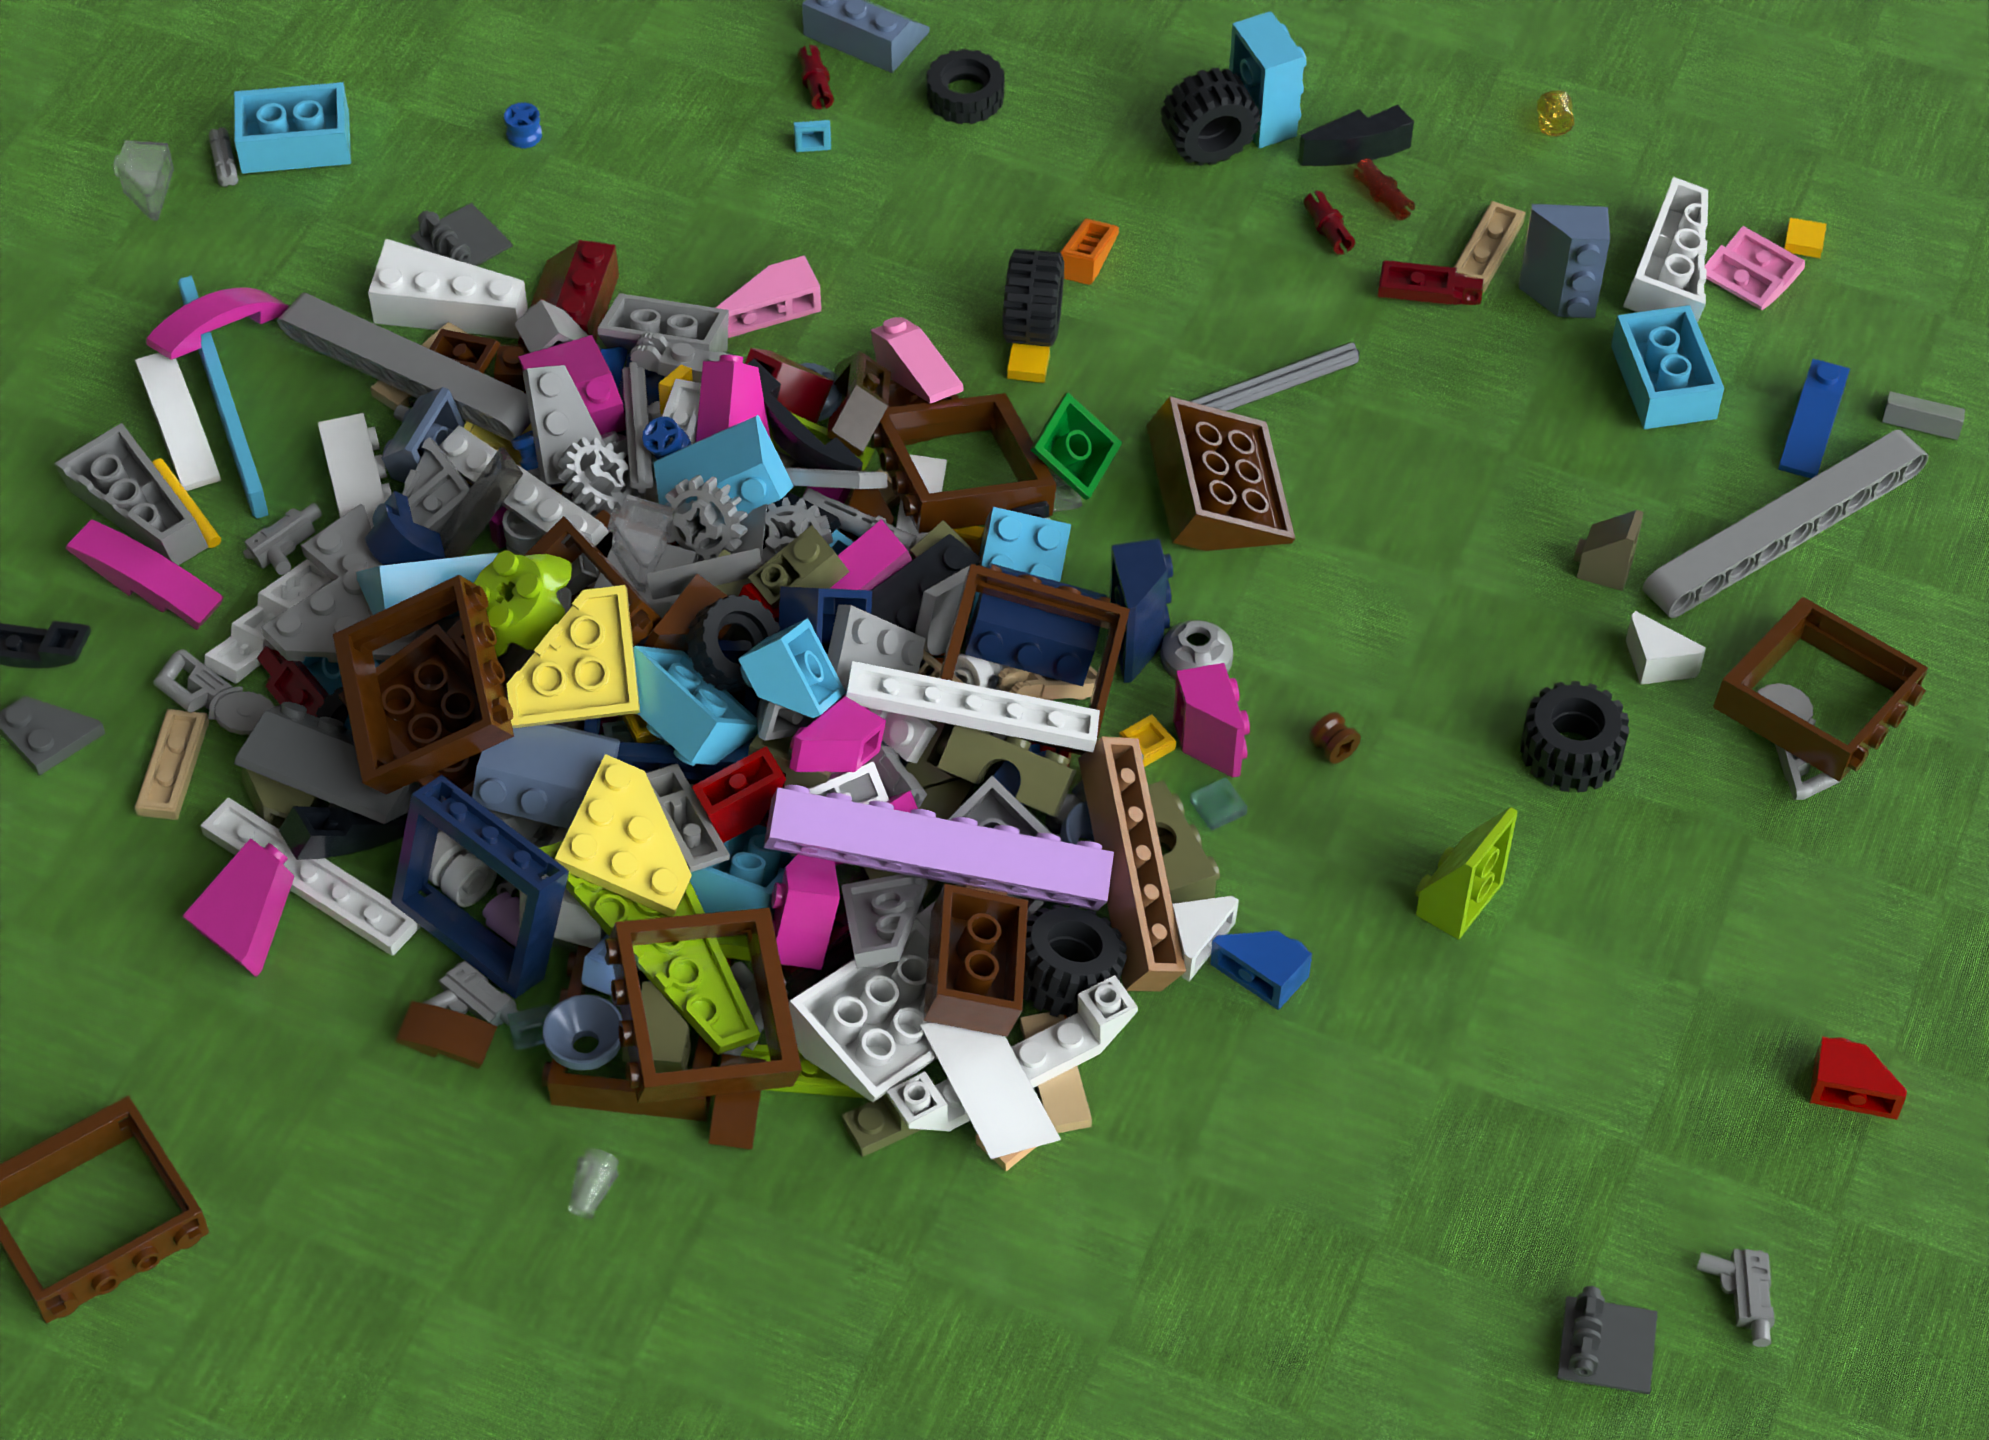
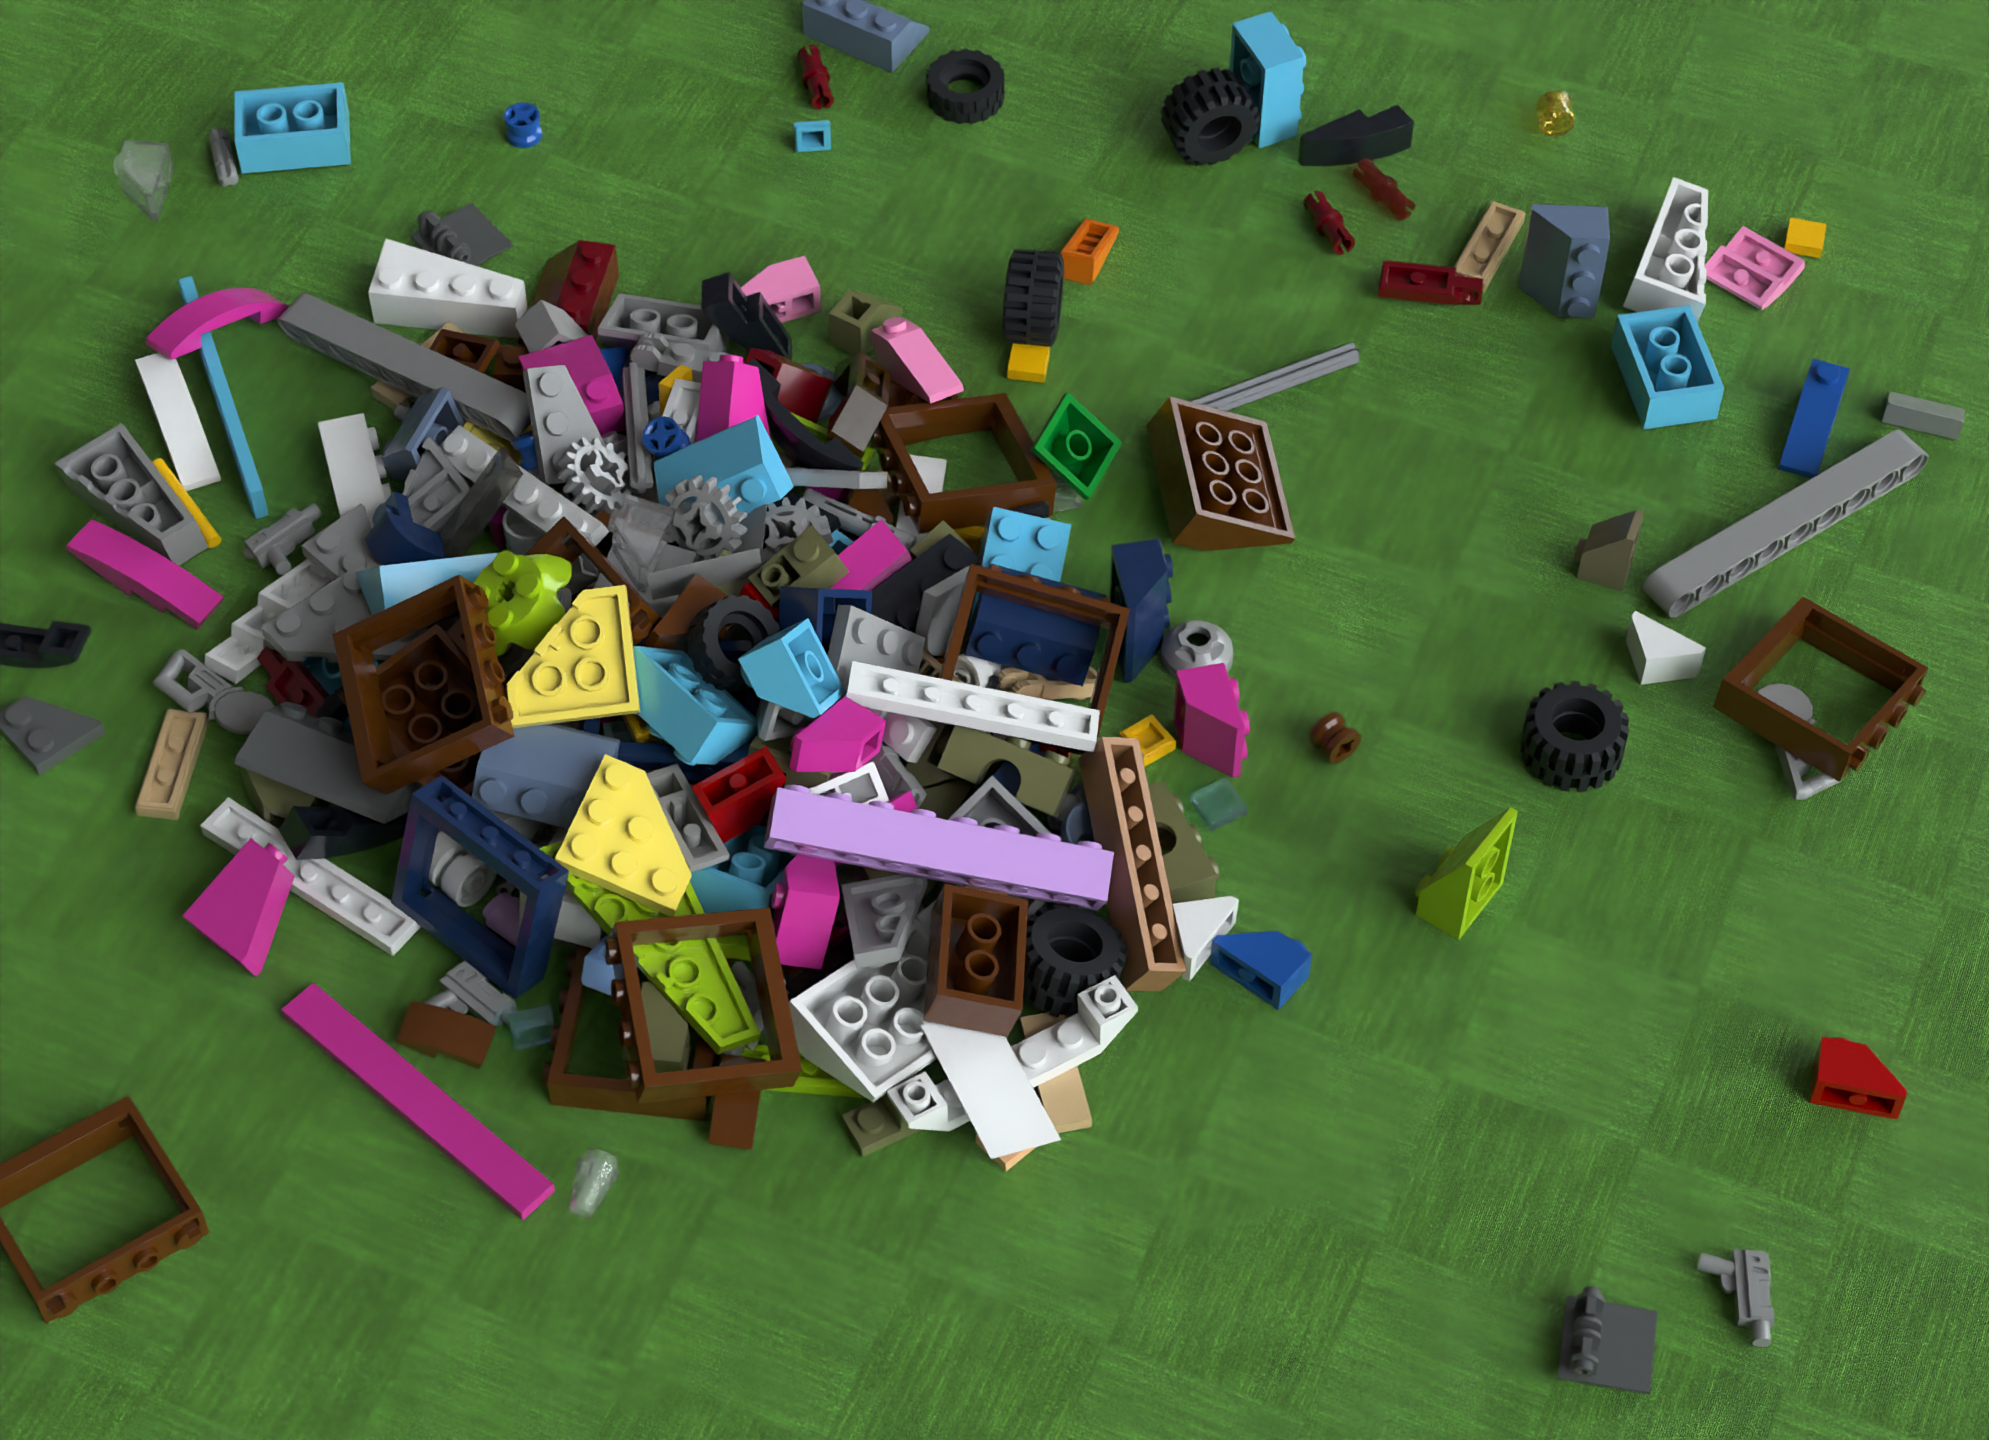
sand blue piece [543,995,622,1070] -> none
none -> dark pink tile [281,982,555,1220]
none -> black slope [701,272,792,360]
none -> olive slope [829,290,902,355]

